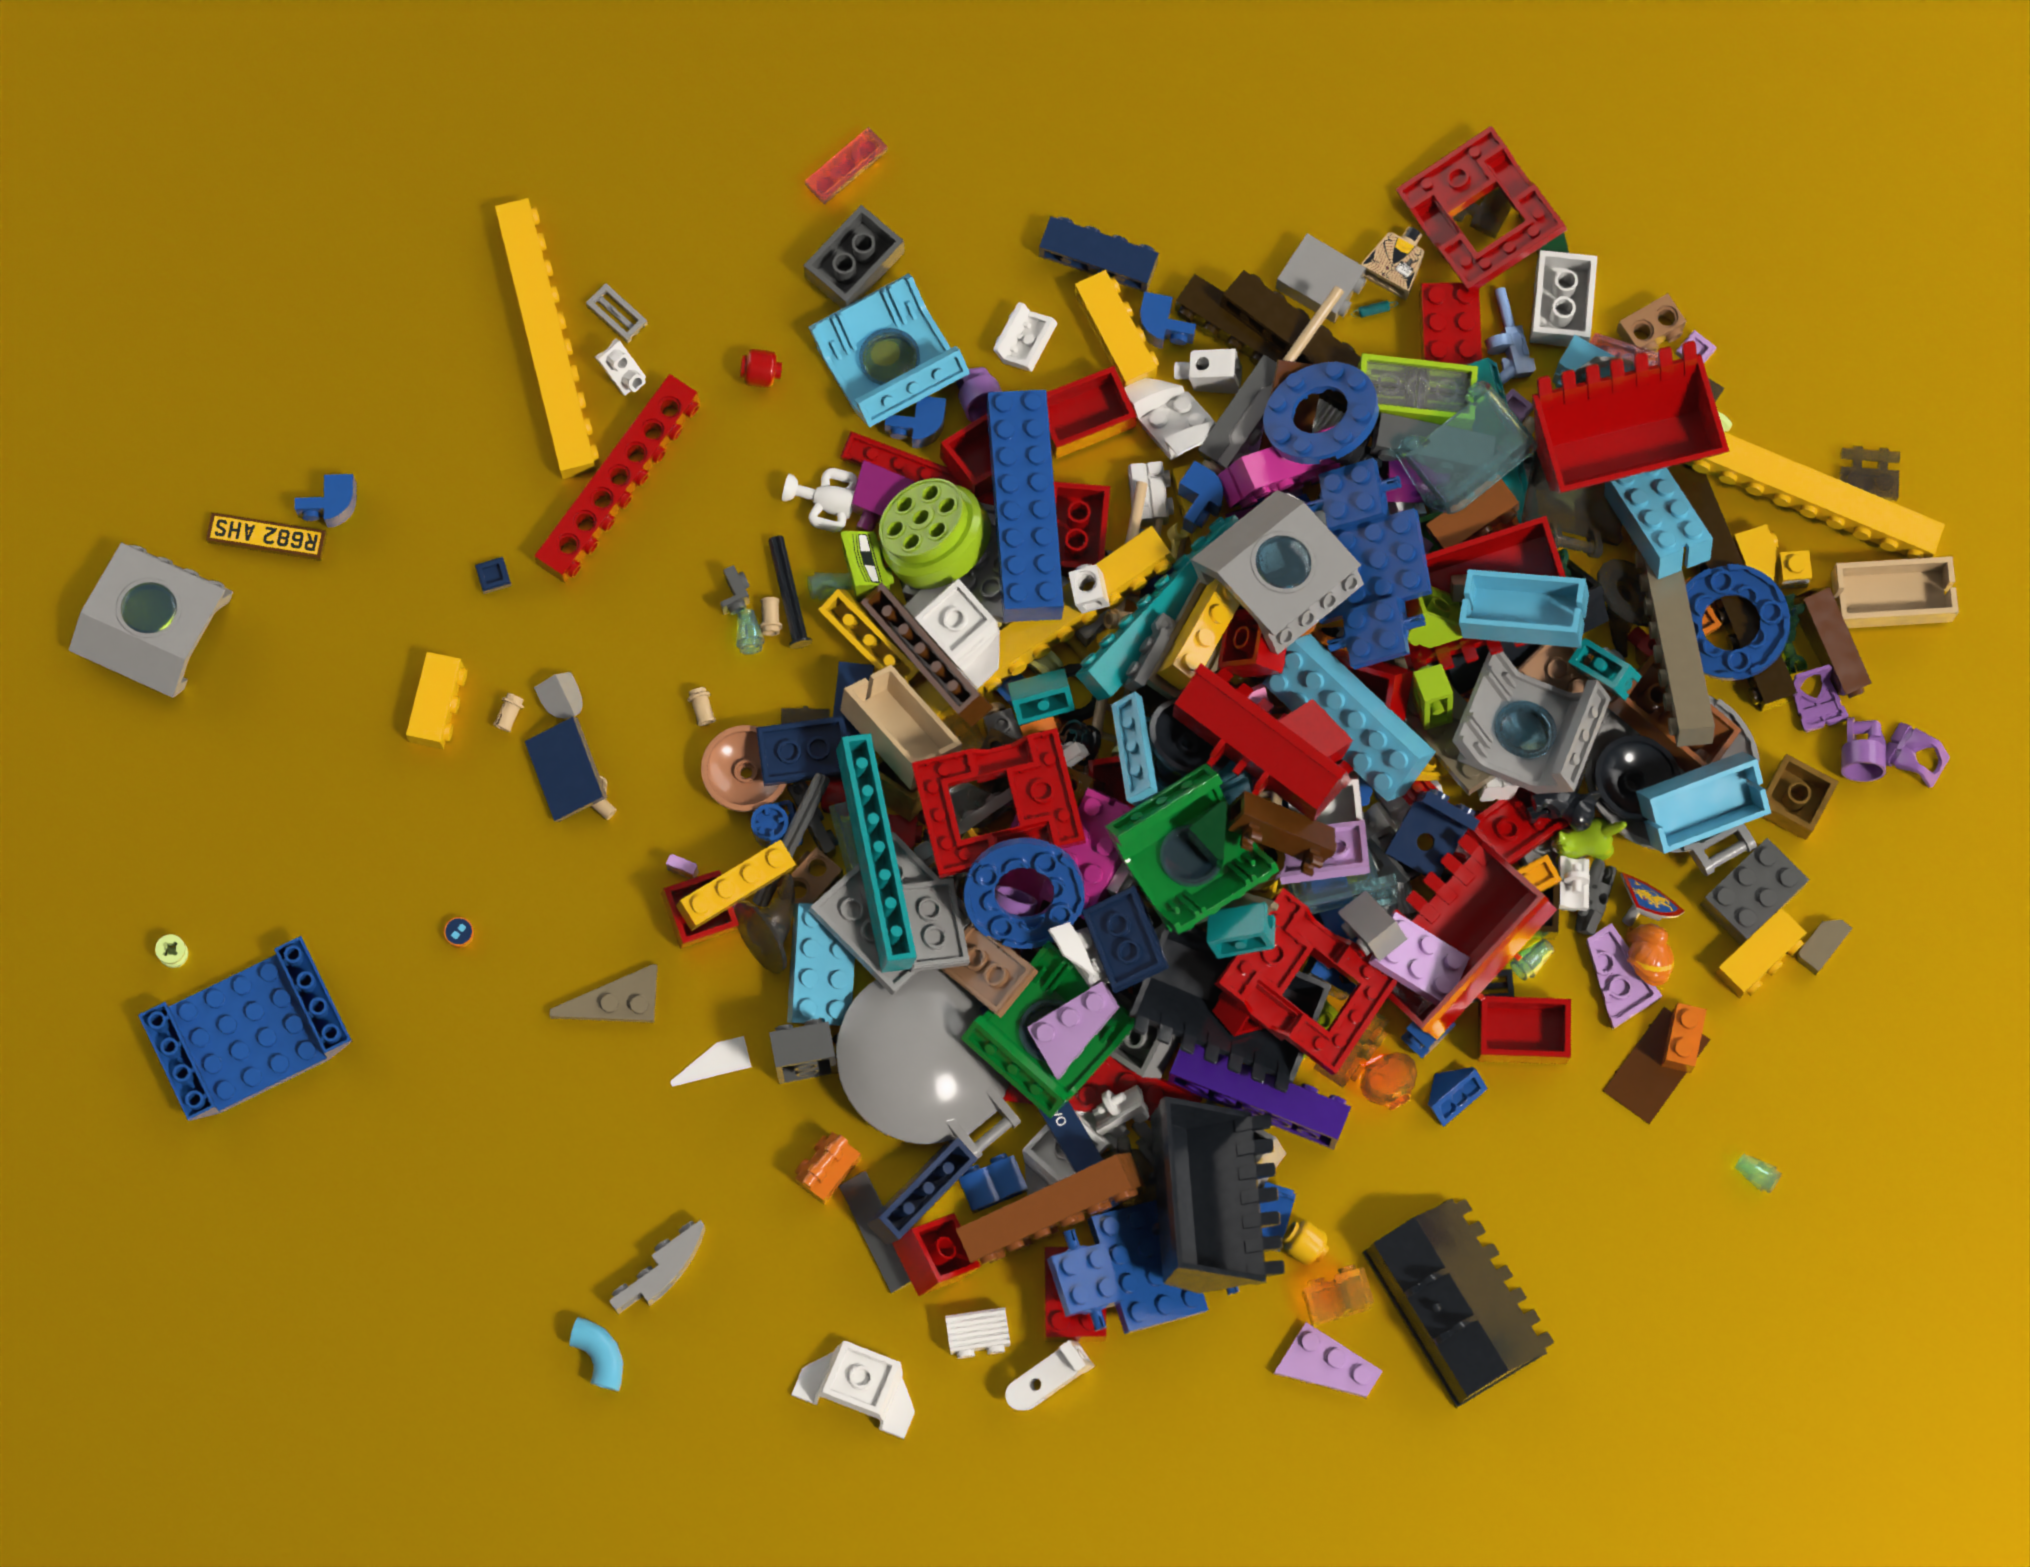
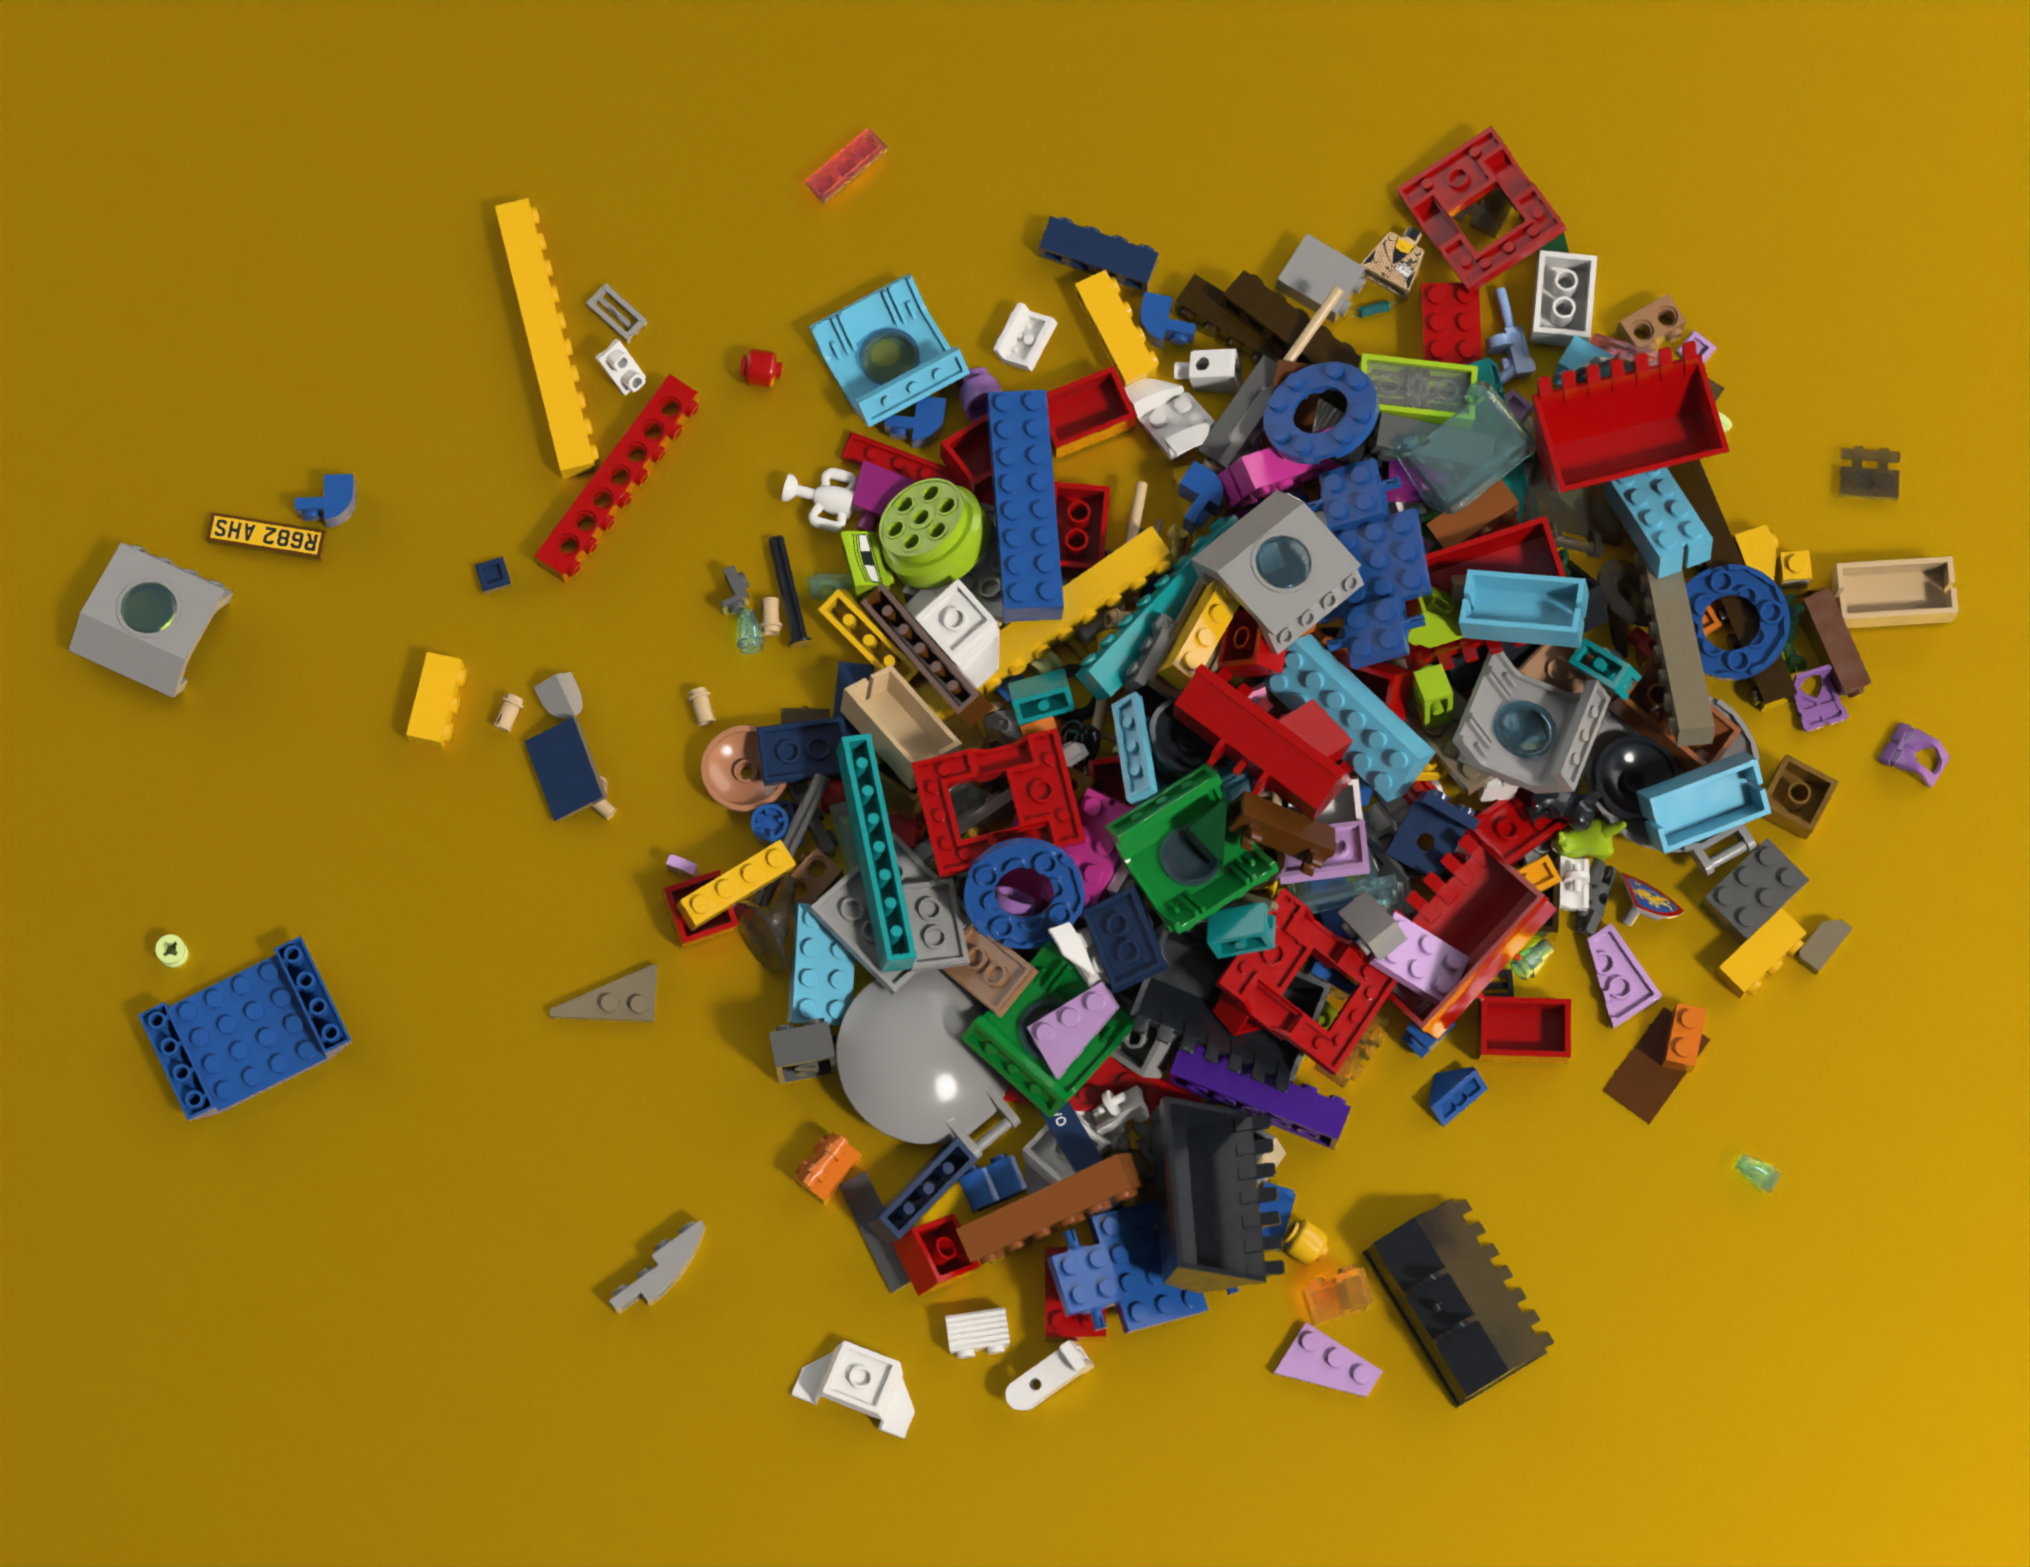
dark blue tile [444,917,475,948] -> none
medium azure cylinder [569,1317,624,1392] -> none
white sticker [671,1036,751,1087] -> none
dark grey brick [803,205,905,308] -> none
white brick [1068,564,1110,614] -> none
white brick [1128,461,1174,527] -> none
clear orange piece [1359,1052,1417,1111] -> none
orange hair [1626,923,1674,986] -> none
yellow brick [1685,432,1945,559] -> none
medium lavender piece [1841,717,1886,782] -> none

